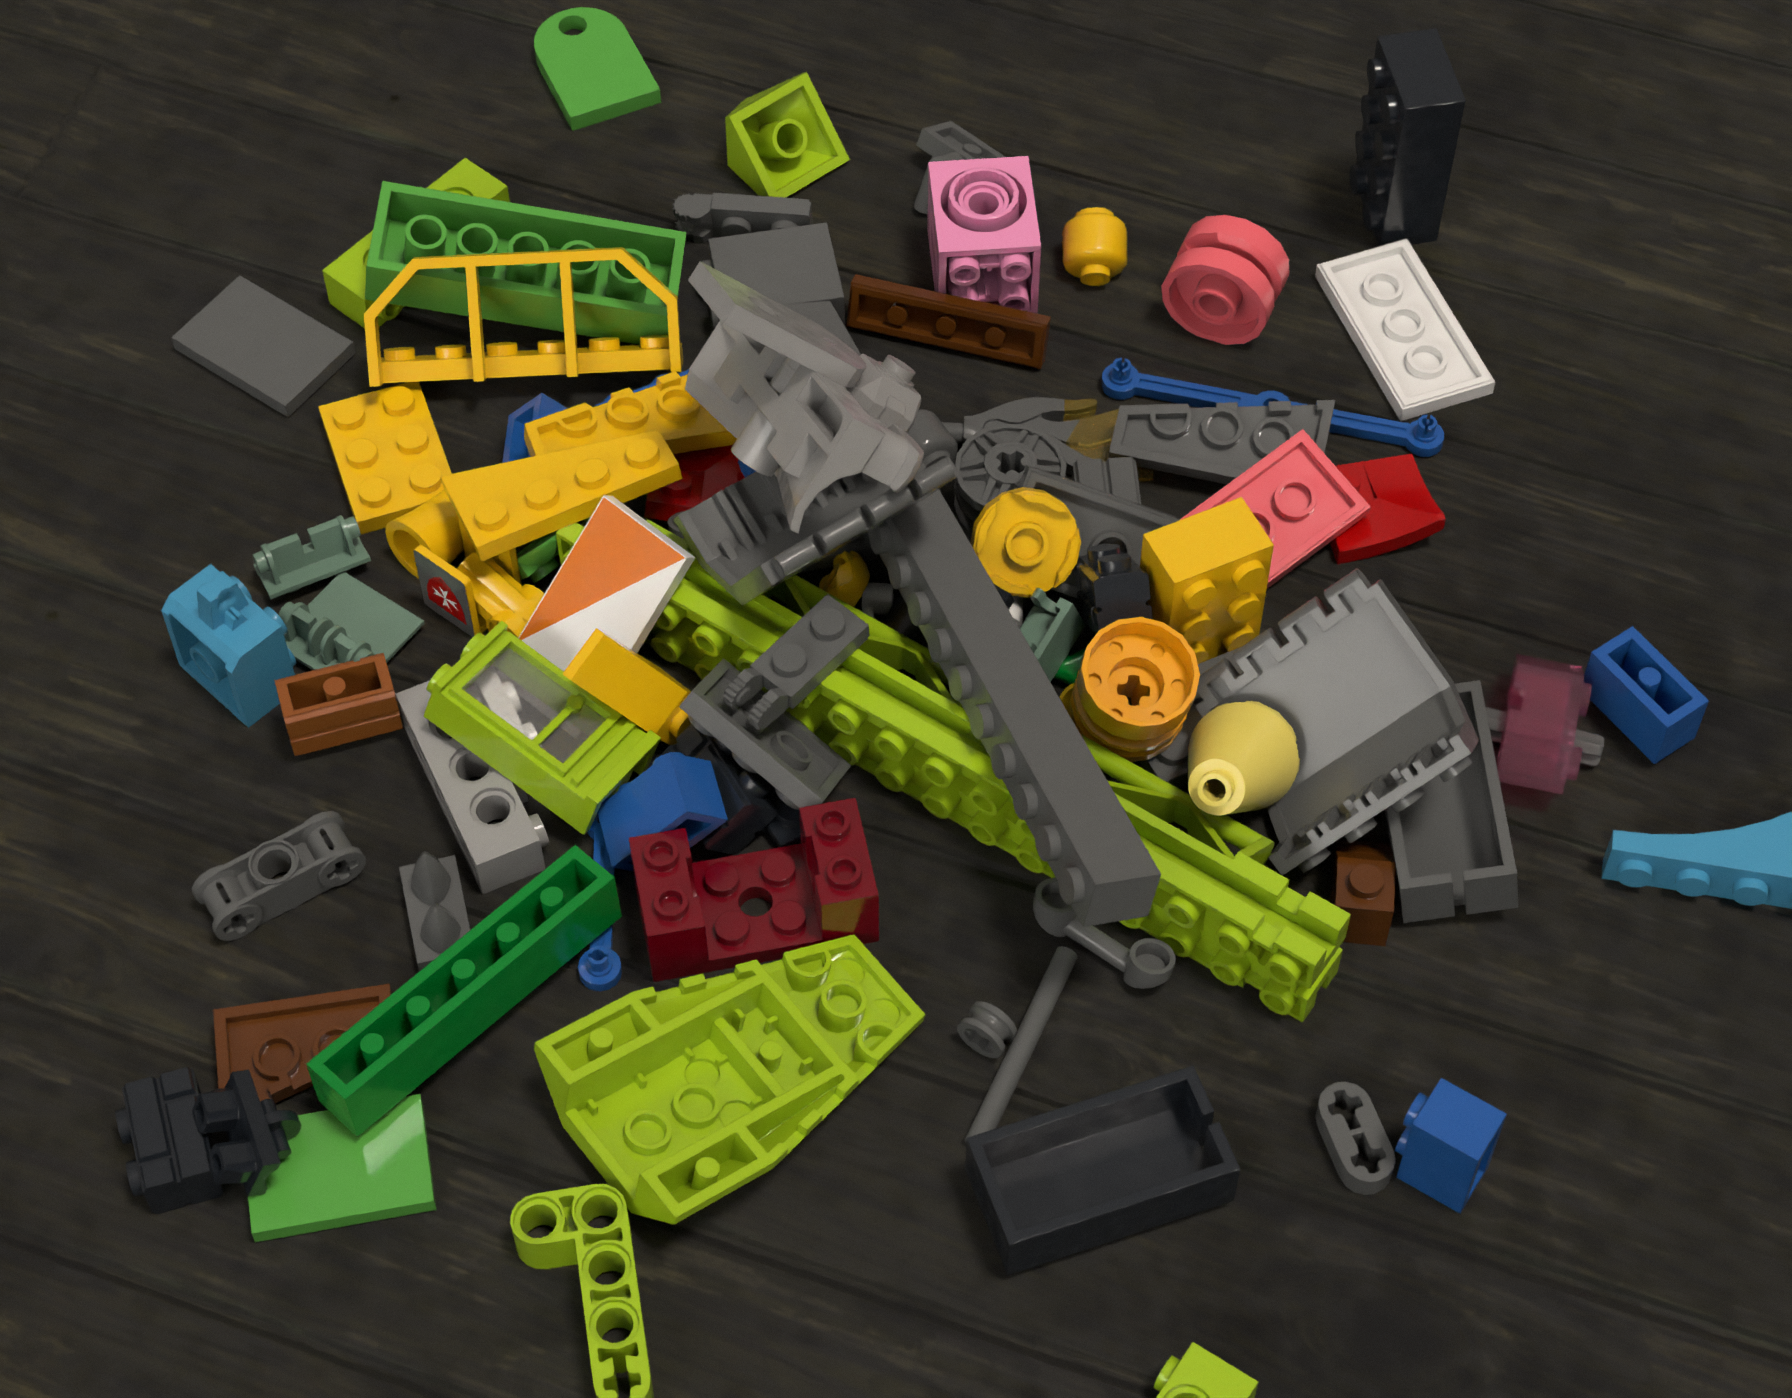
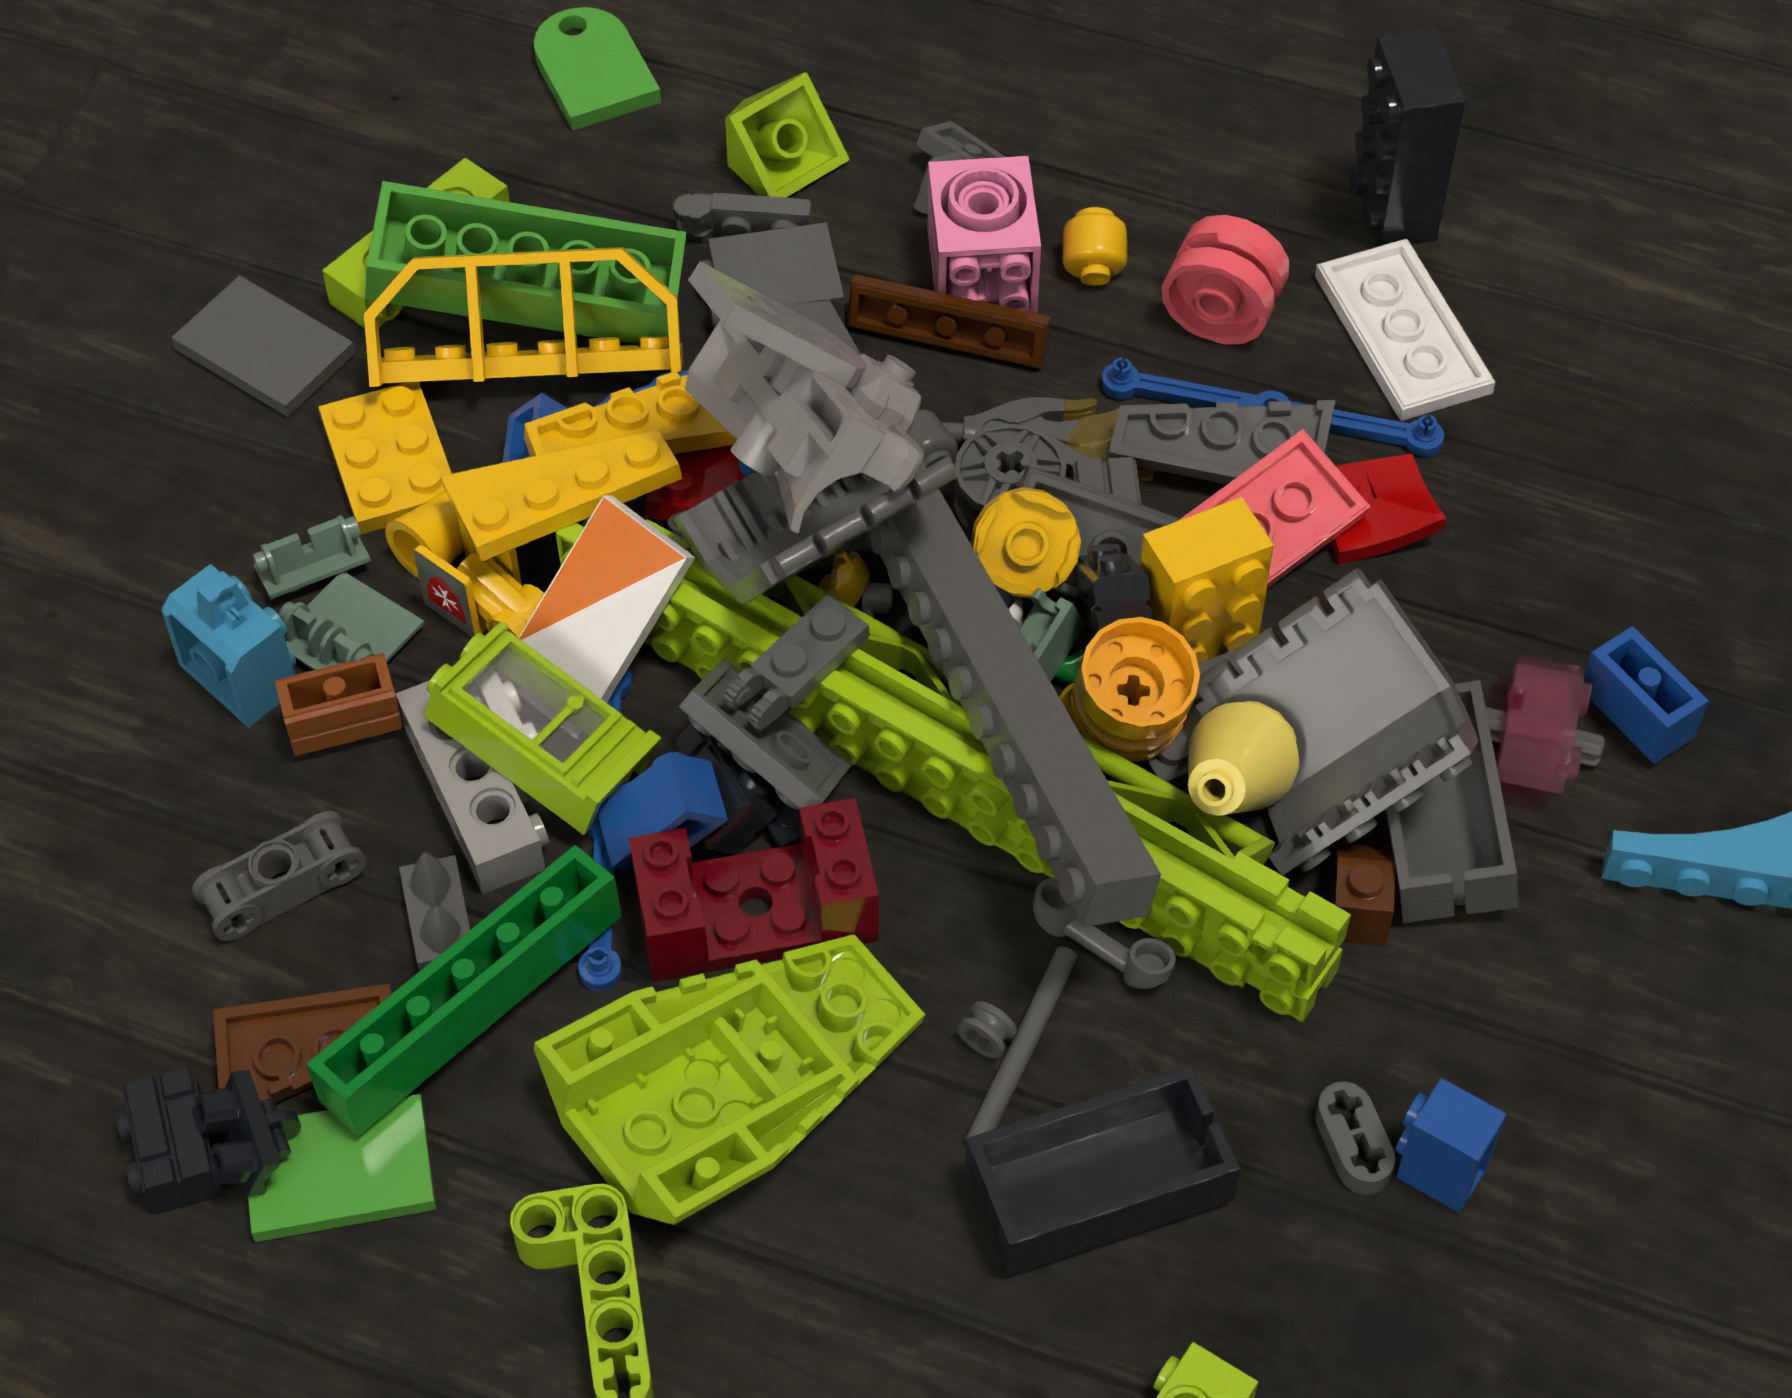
bright green plate [517,530,559,583] -> none
yellow slope [563,628,691,745] -> none

